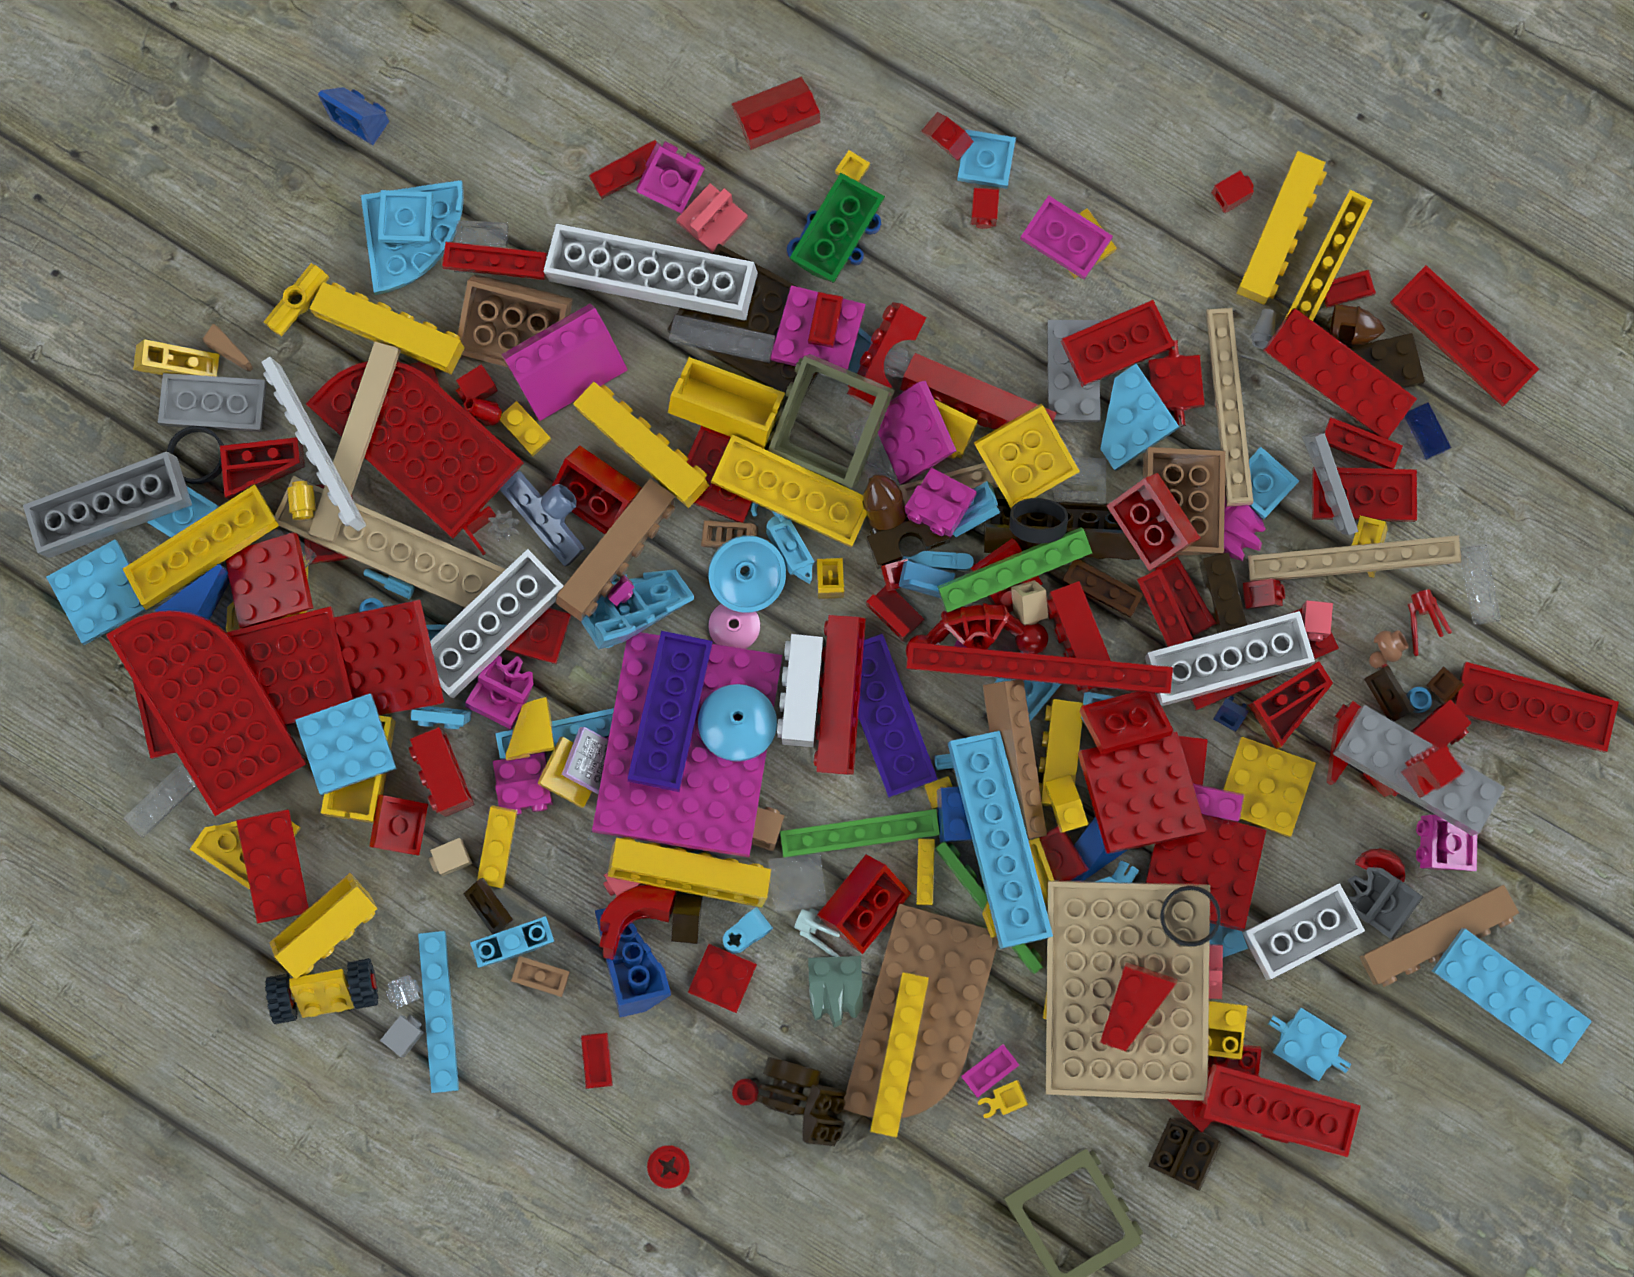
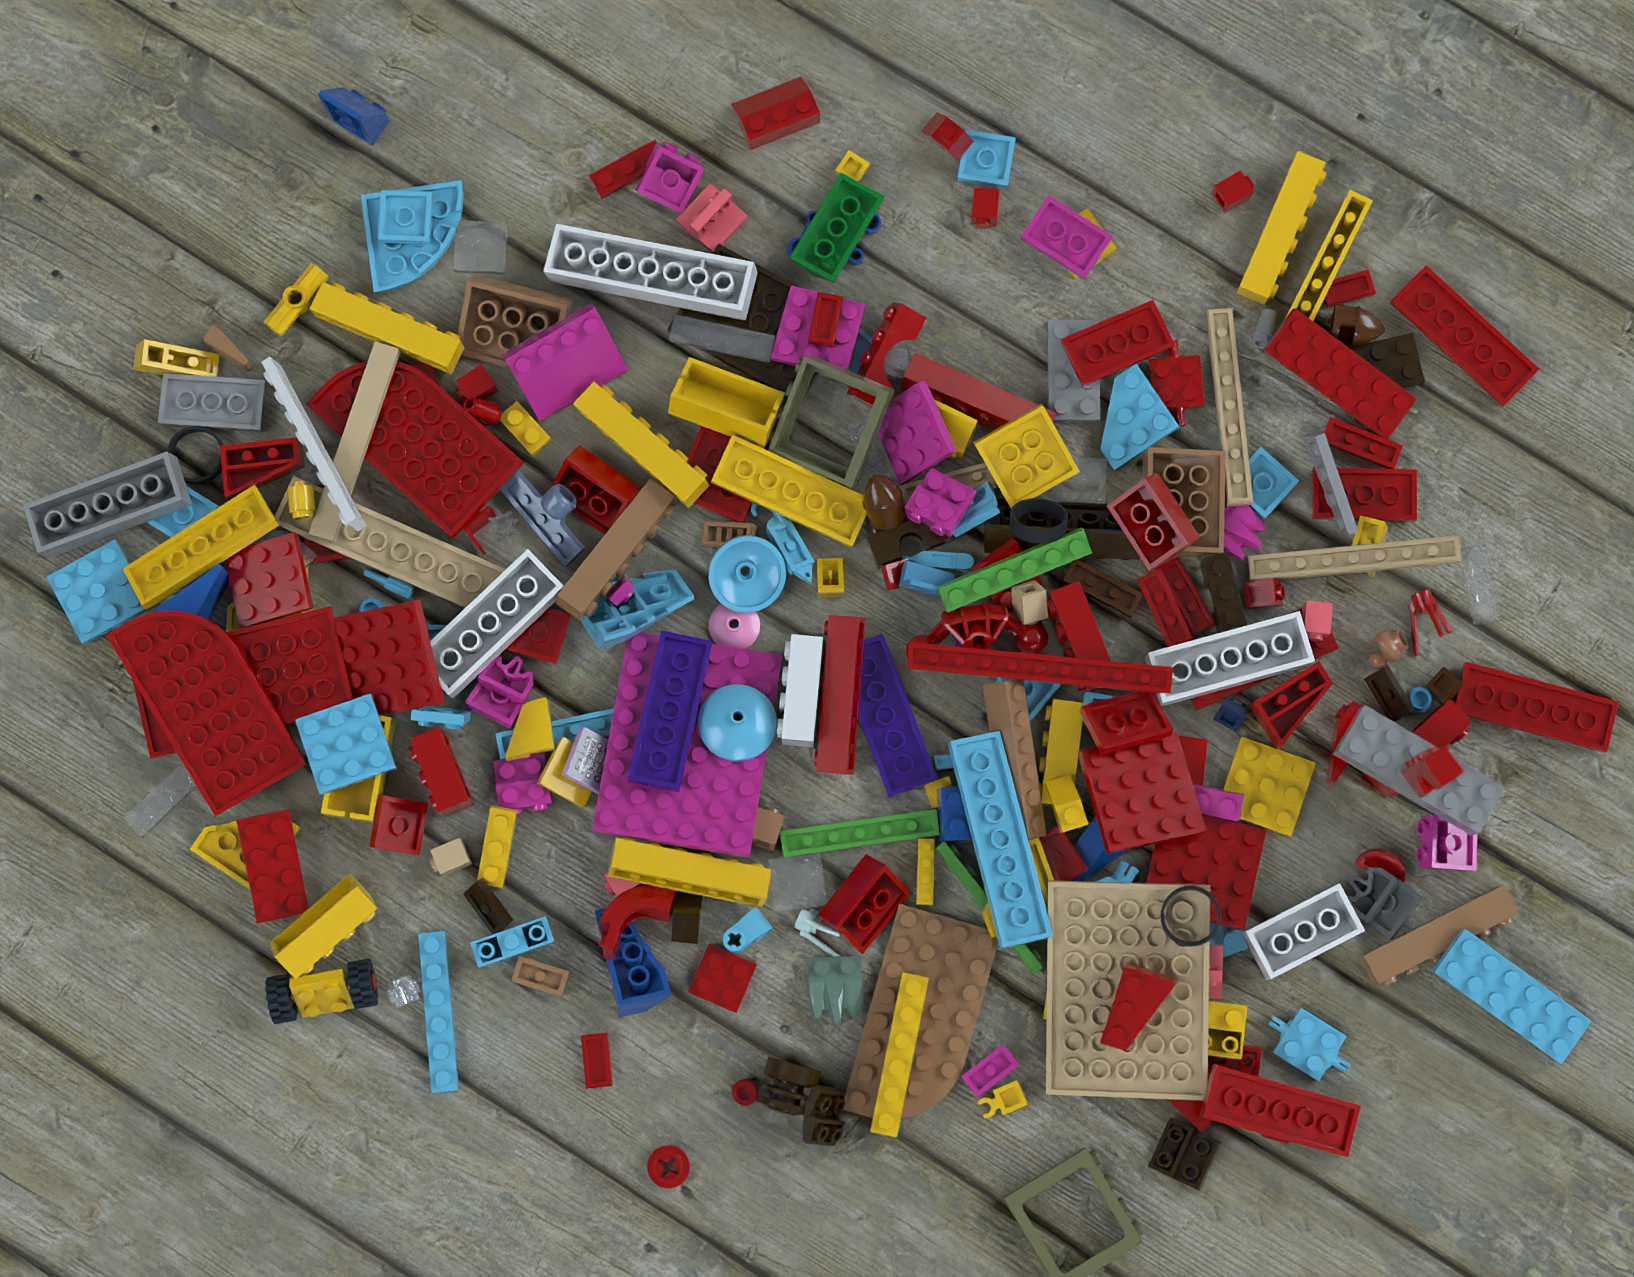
light grey brick [380,1015,424,1057] -> none
red plate [442,242,548,280] -> none
red panel [866,585,925,641] -> none
clear blue plate [1404,402,1452,460] -> none

